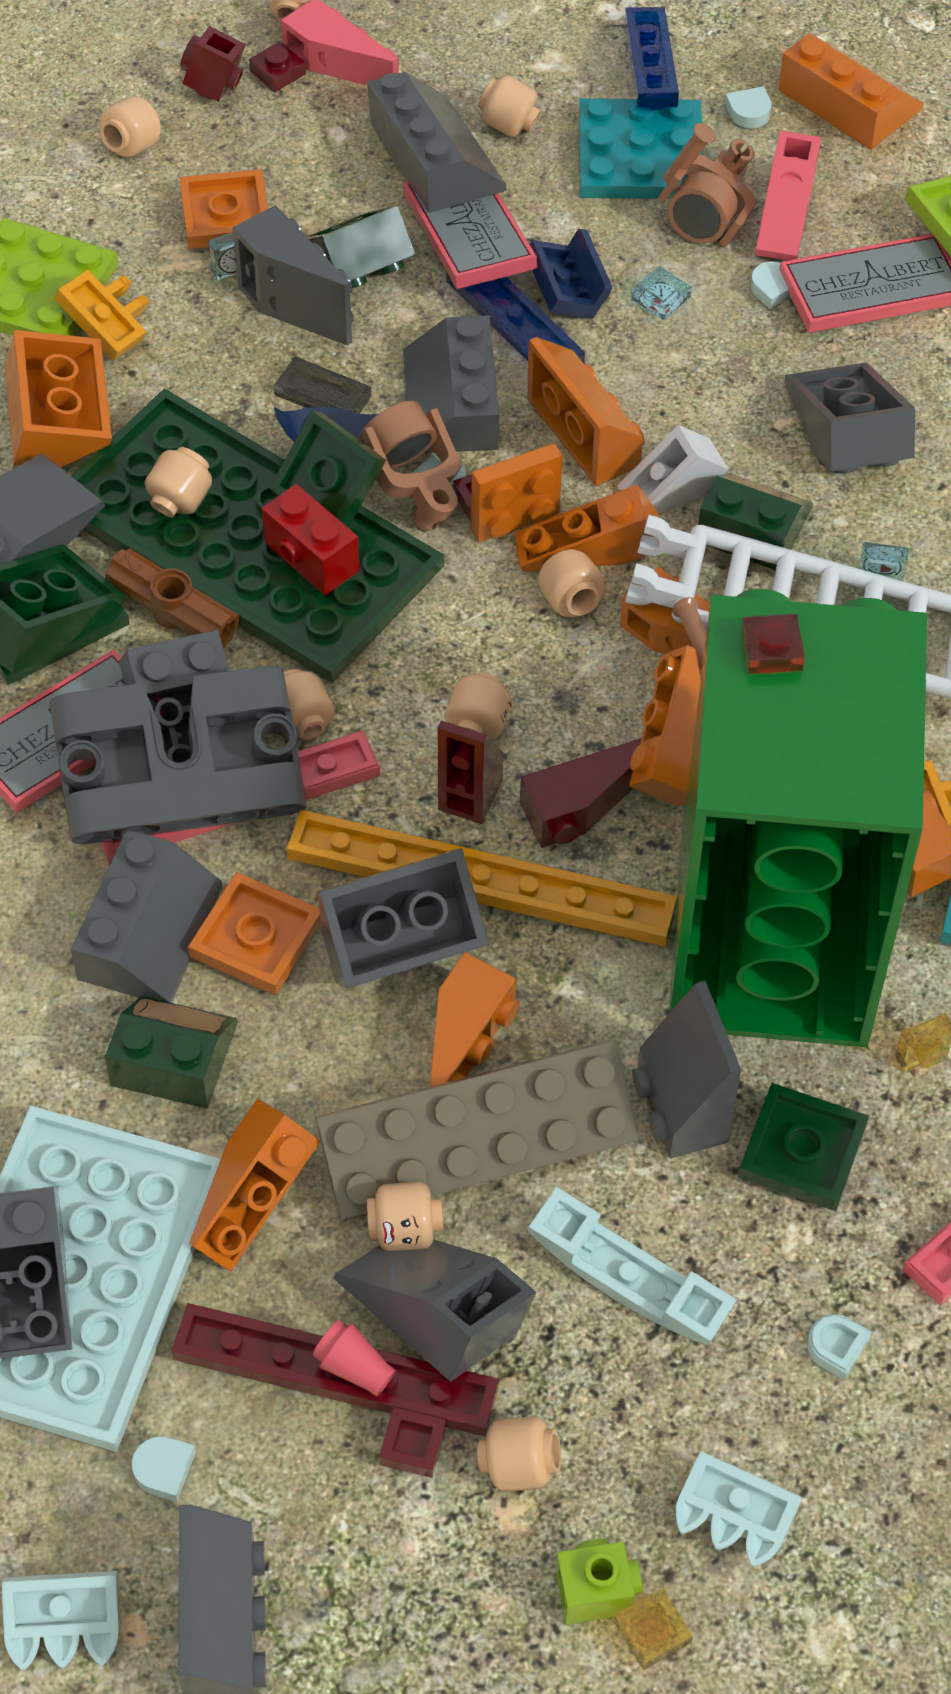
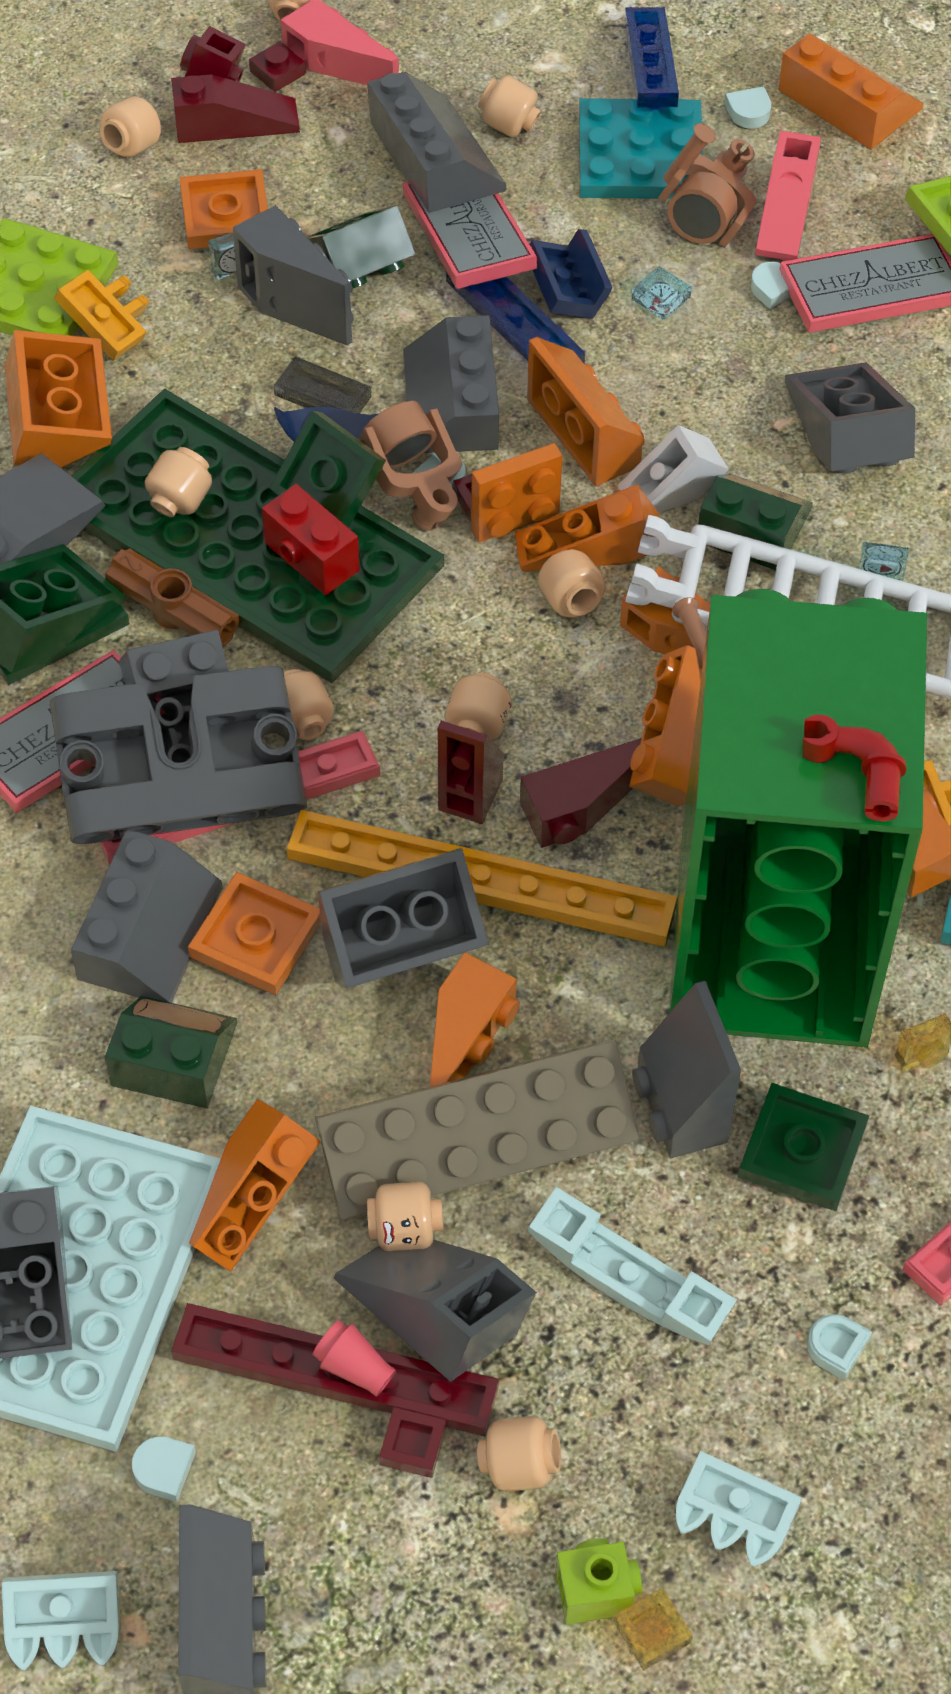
clear red plate [741,614,805,674] -> none
none -> dark red slope [171,74,300,143]
none -> red piece [803,714,907,821]

